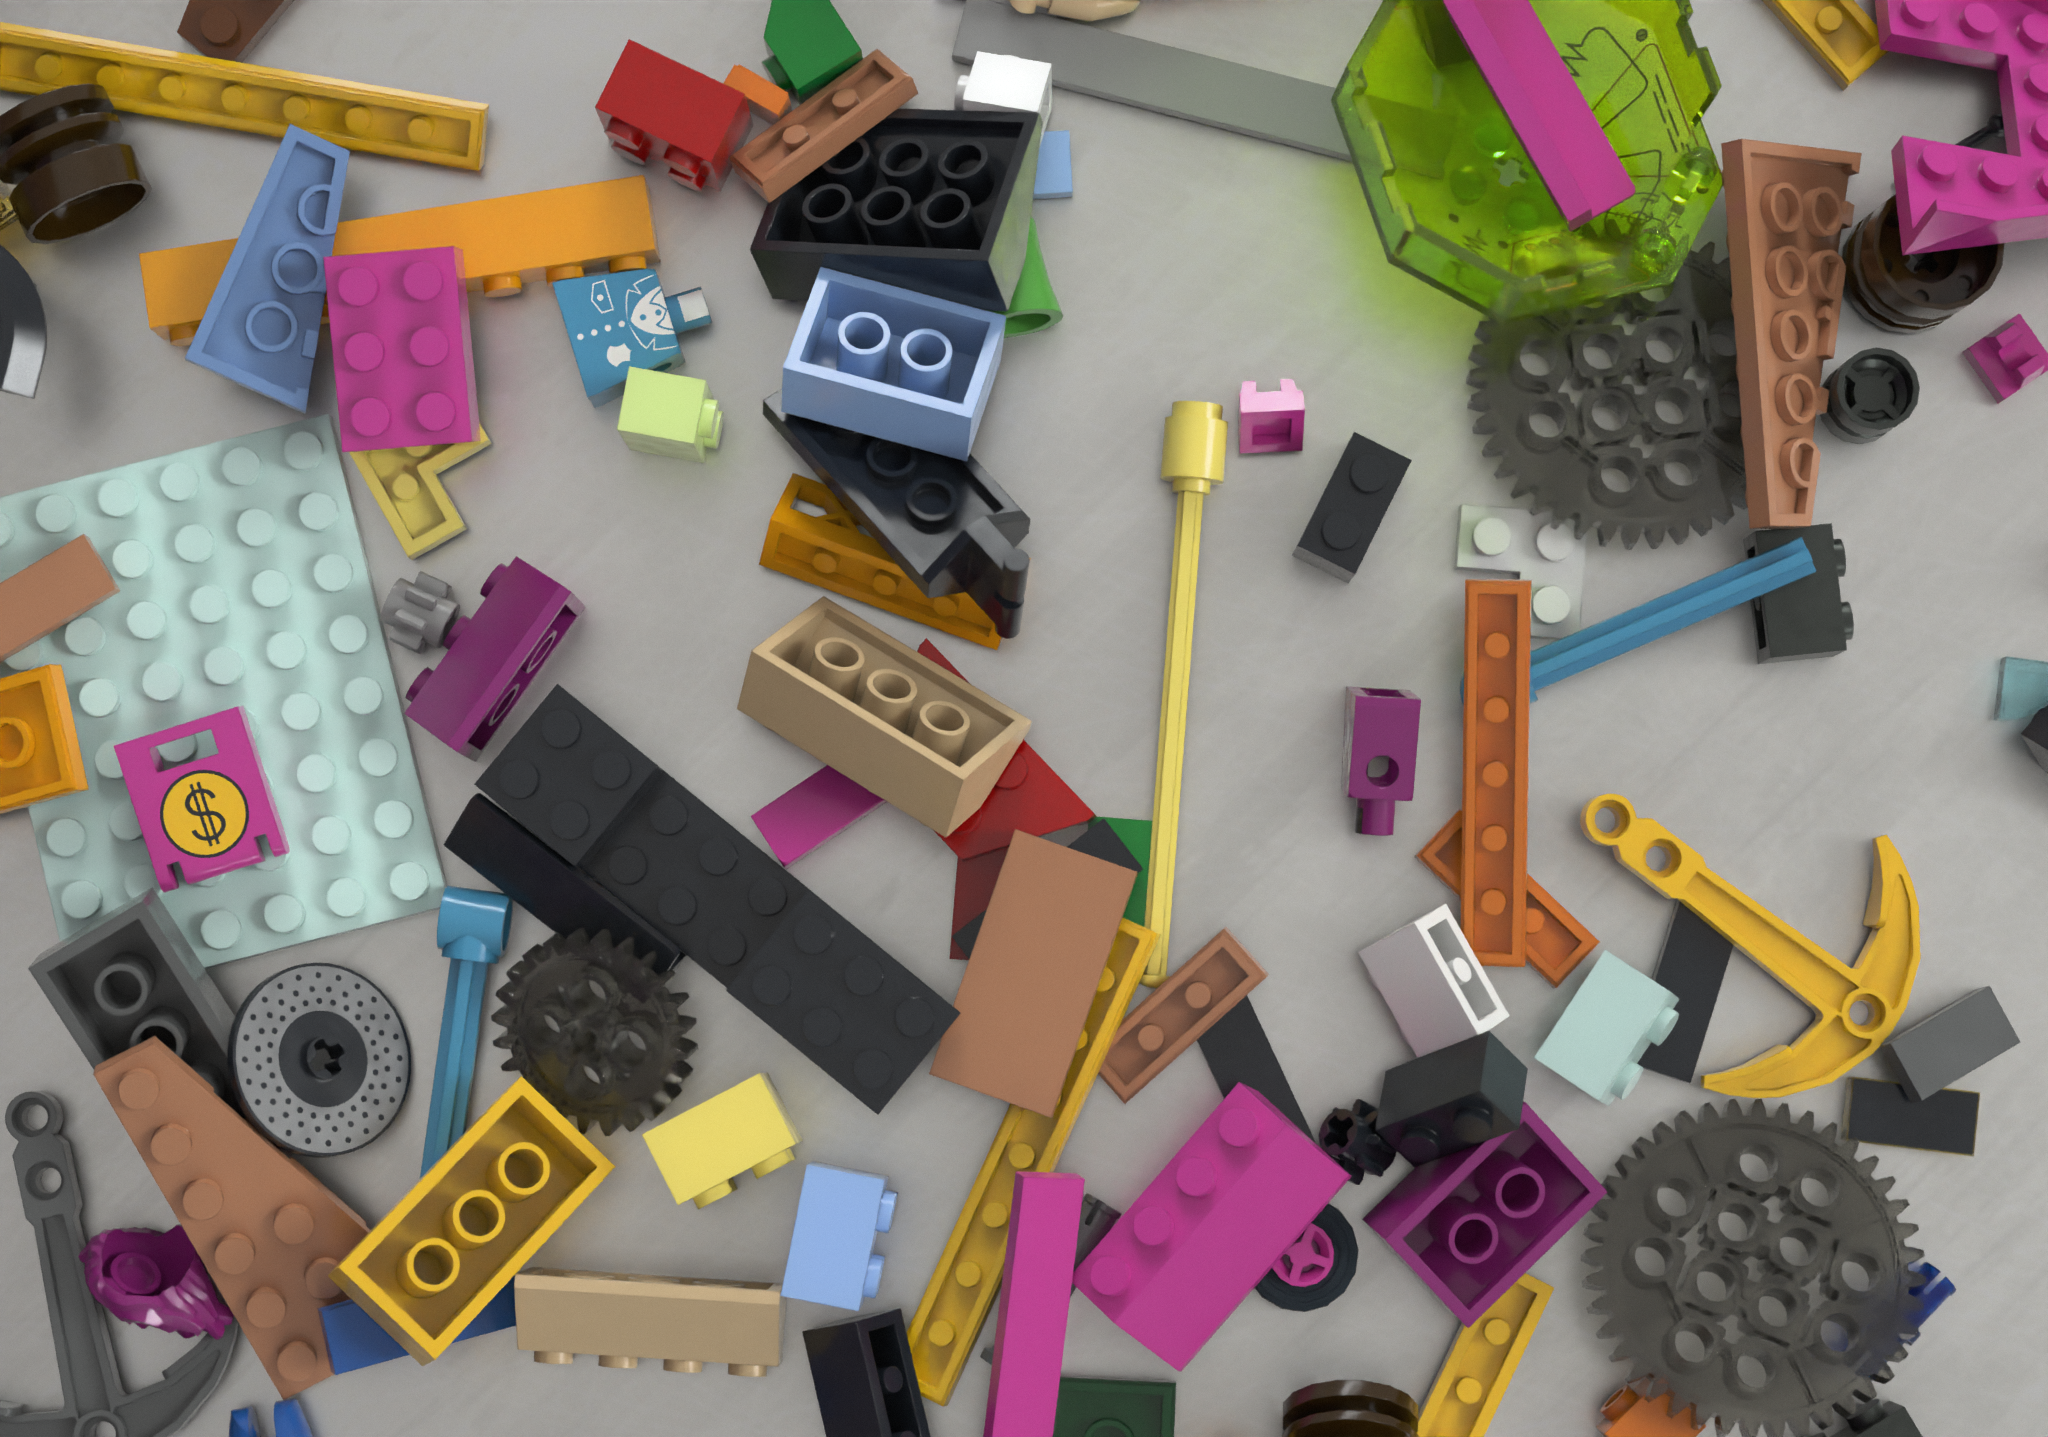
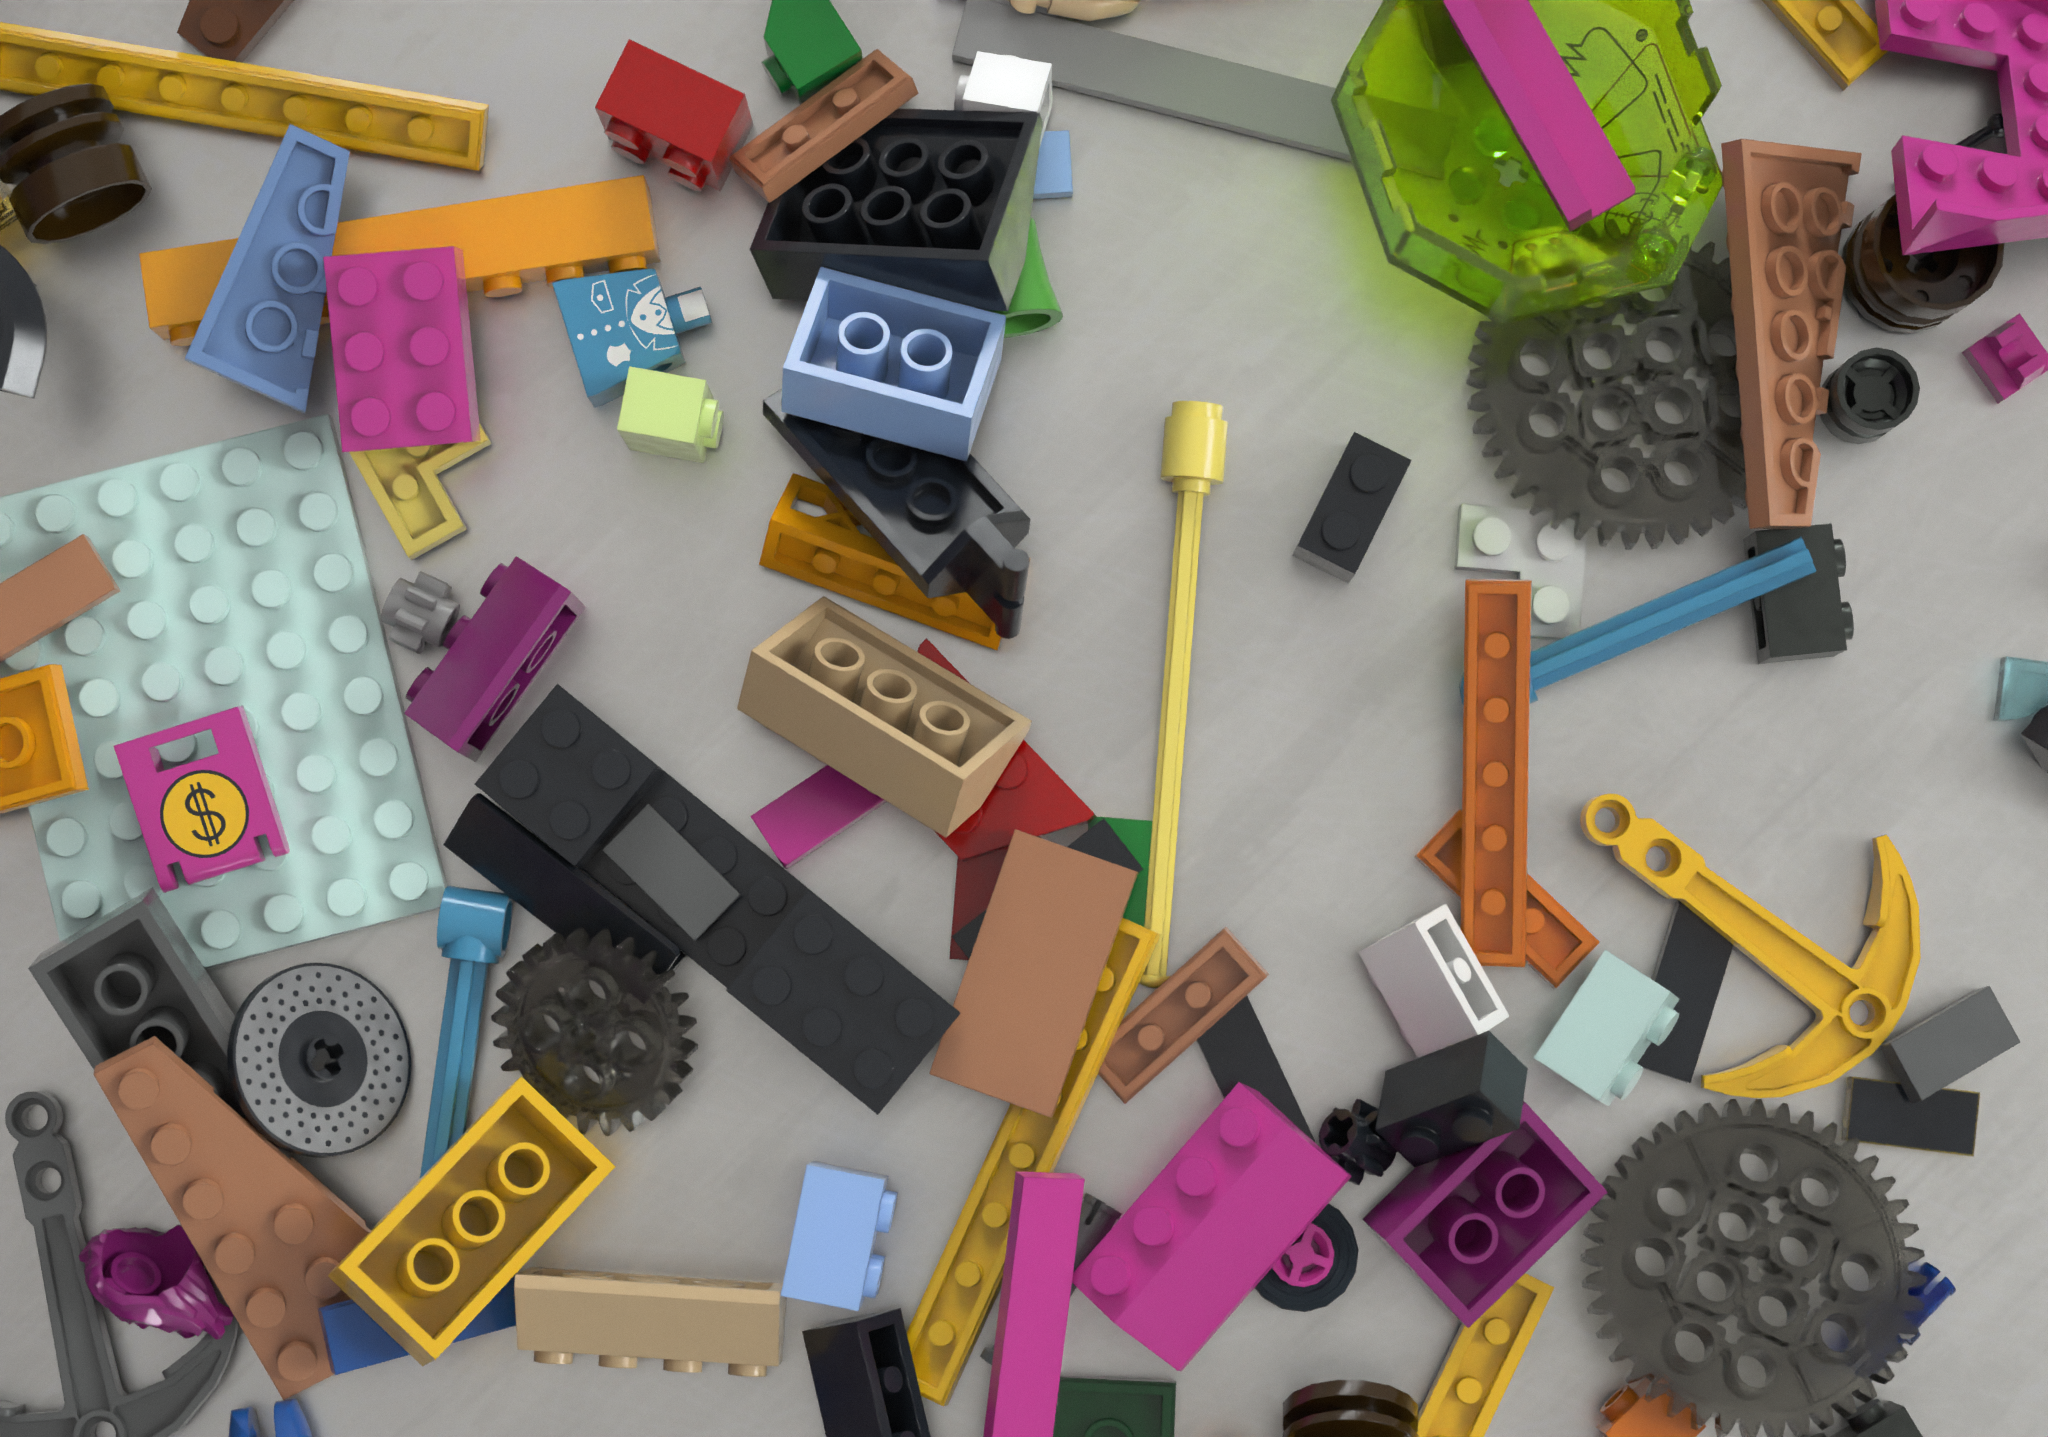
light yellow brick [642,1072,803,1210] -> none
orange tile [723,64,792,125] -> none
dark pink tile [1238,379,1305,454] -> none
magenta torso [1341,686,1421,836] -> none
none -> dark grey tile [603,804,741,941]

